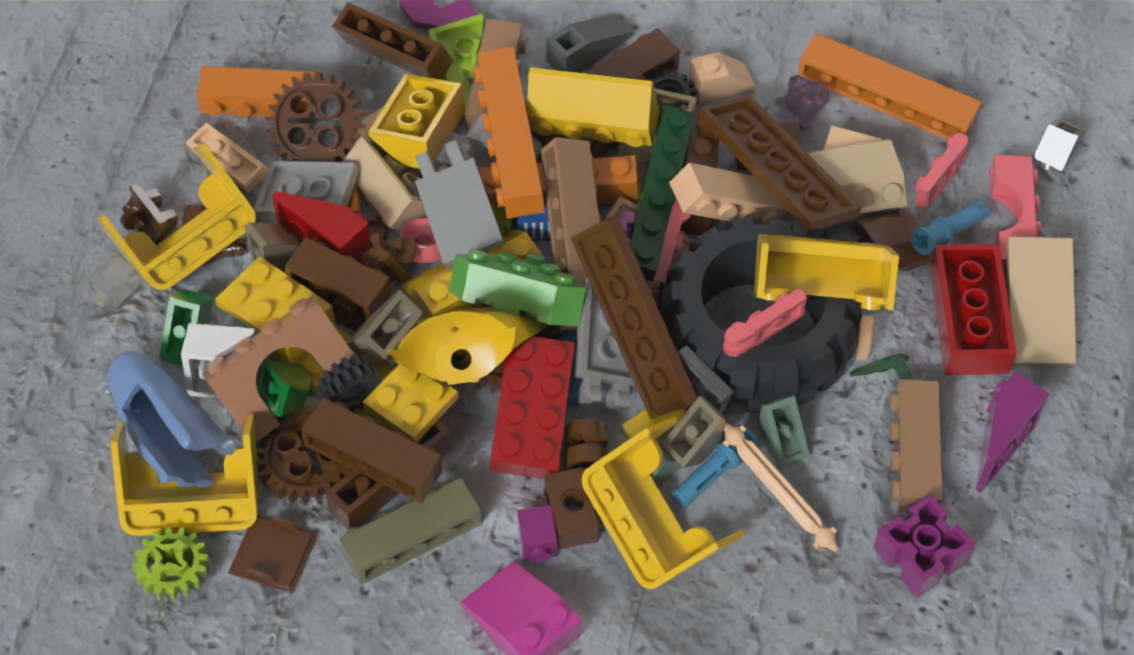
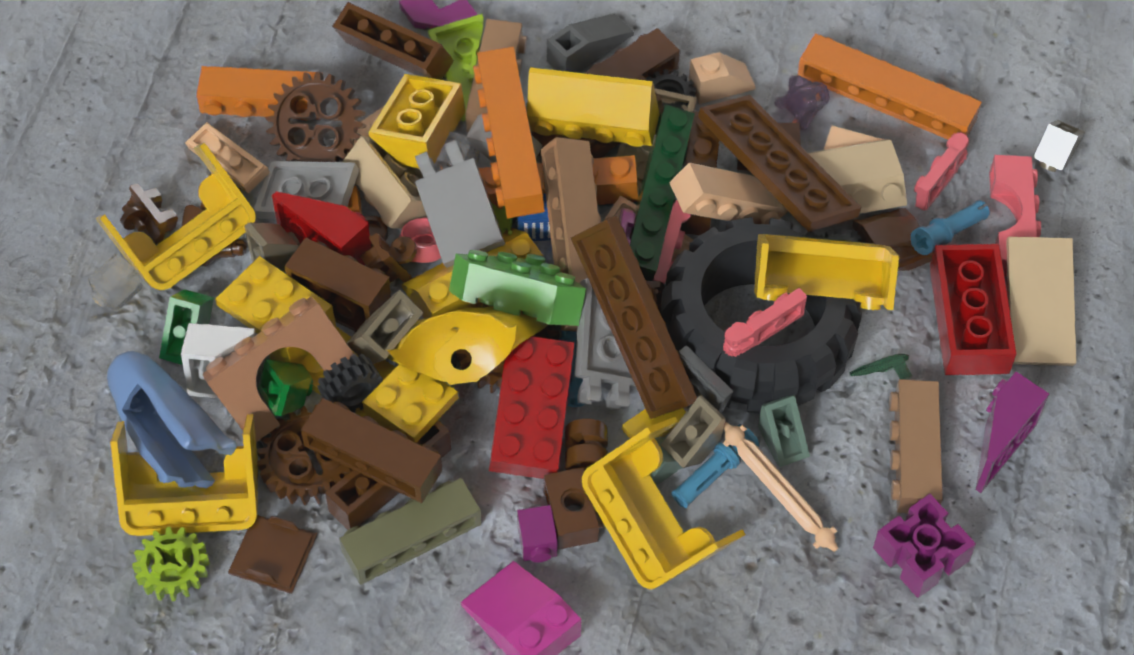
light nougat tile [855,315,874,361] -> none

